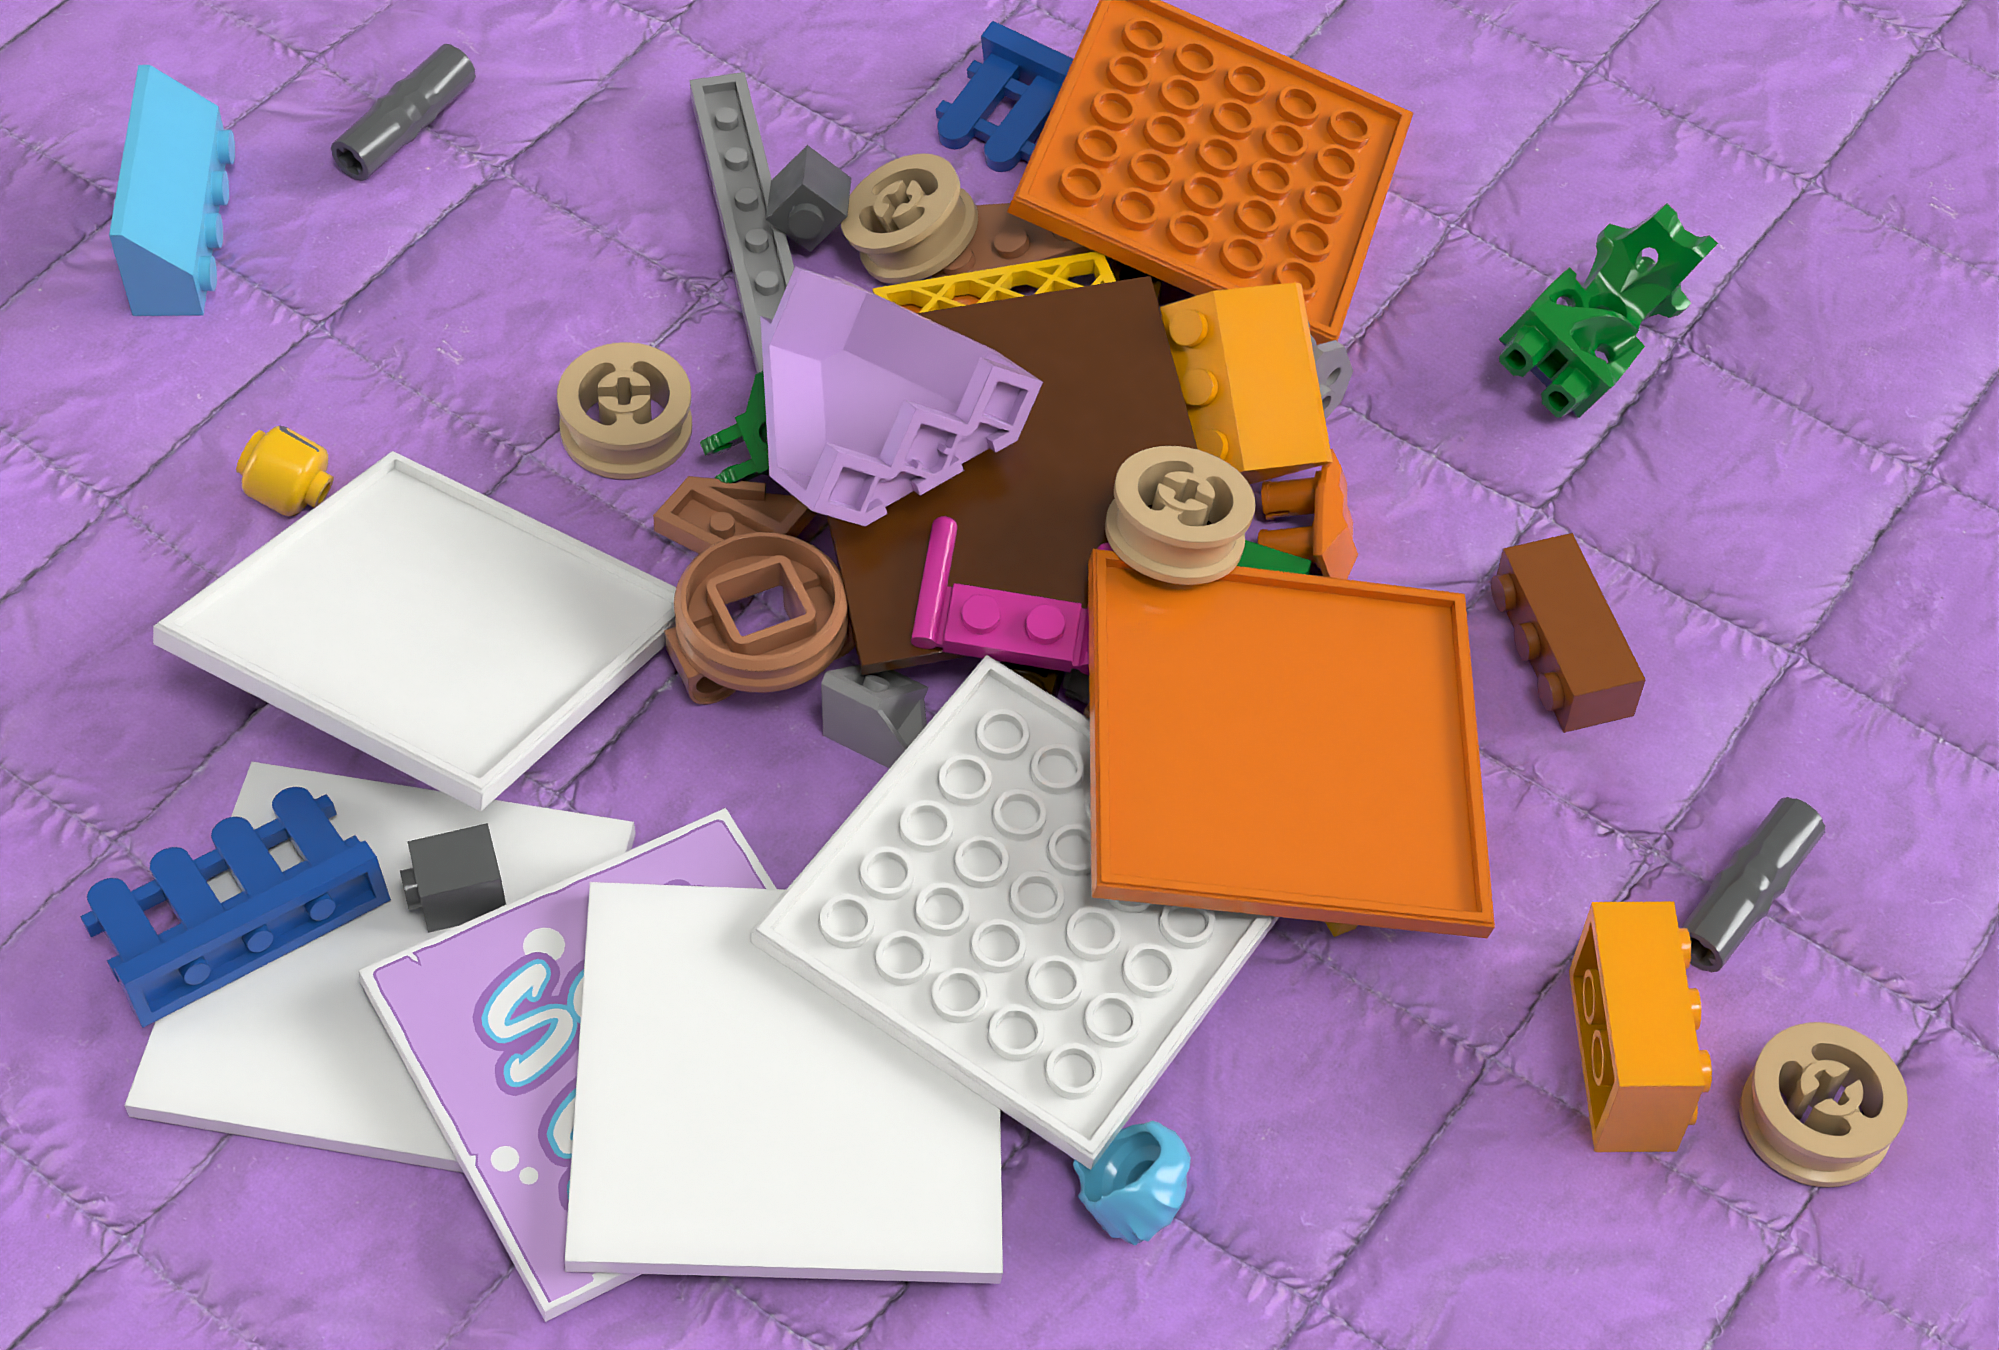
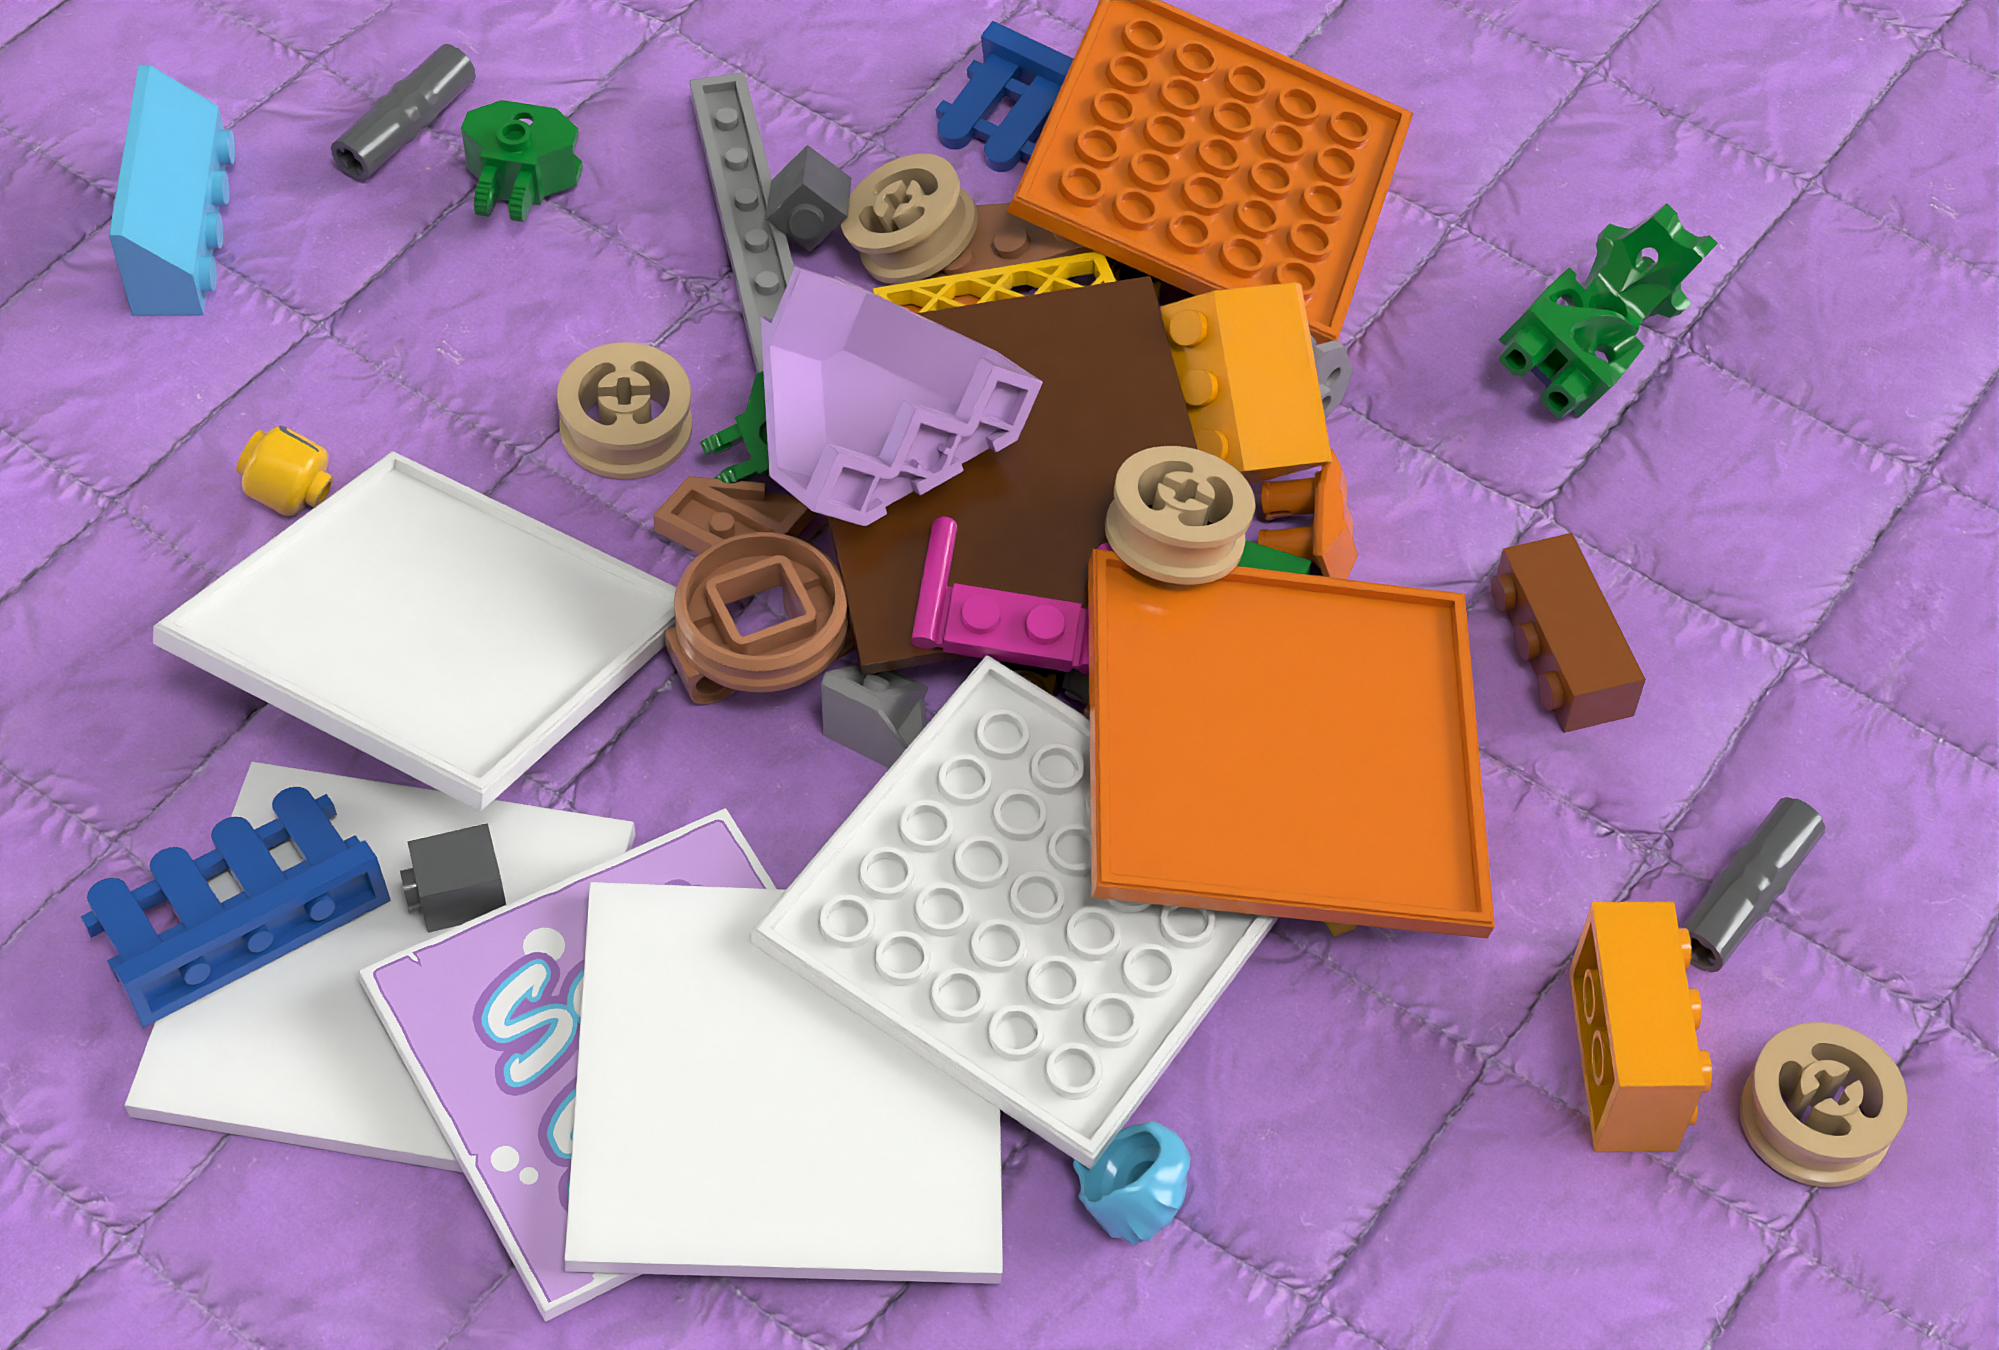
none -> green hinge [461,100,583,222]

